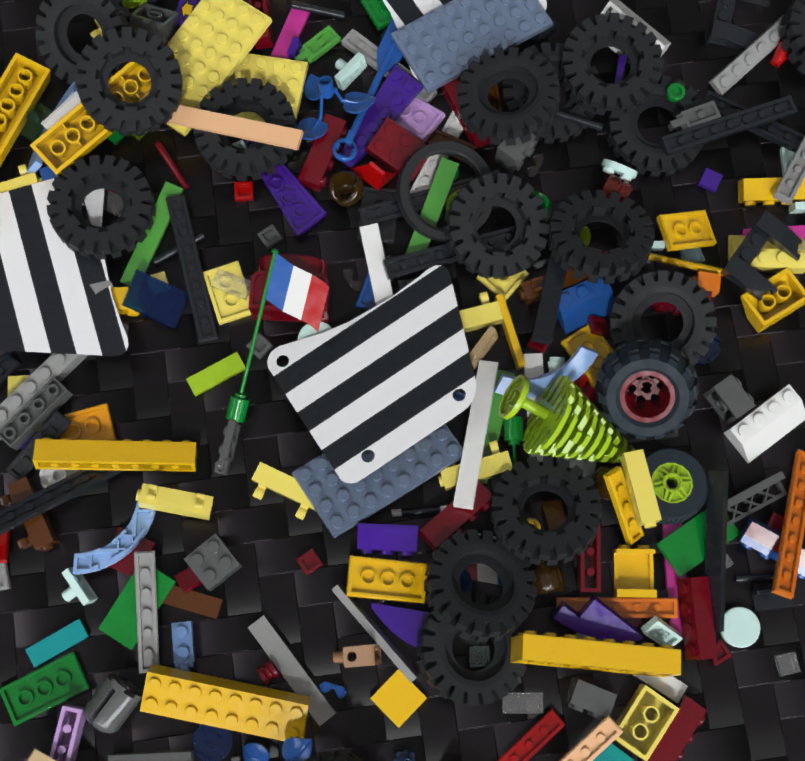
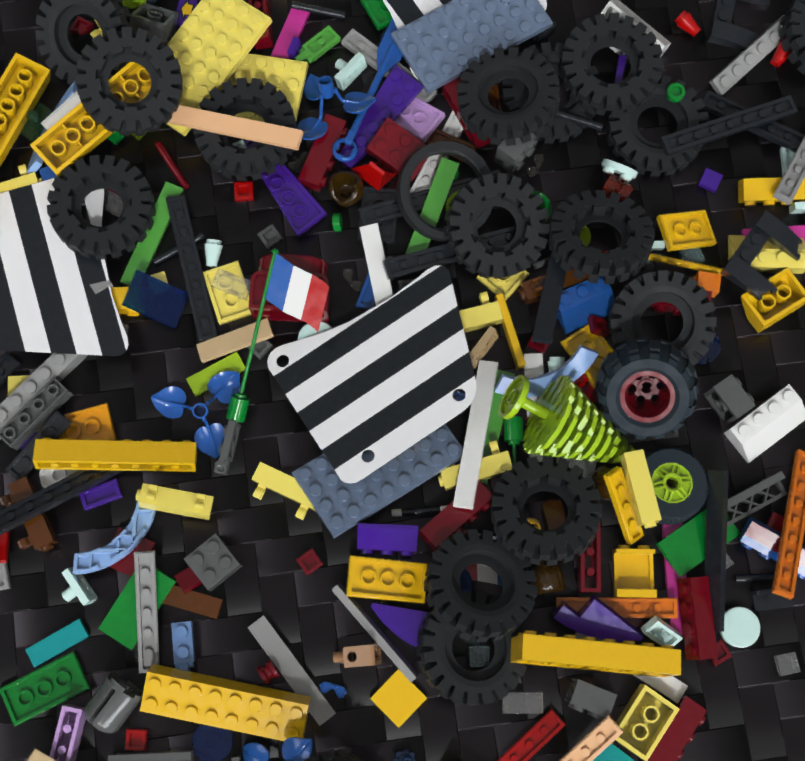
dark grey hinge [668,100,722,132] -> none
none -> dark red tile [69,16,95,35]
none -> dark purple tile [79,478,123,511]
none -> red tile [125,728,148,751]
none -> blue plant [151,371,241,458]
none -> tan tile [196,318,274,363]
none -> light aqua cone [204,239,223,267]
none -> green tile [332,213,342,232]
none -> red cone [675,10,701,37]

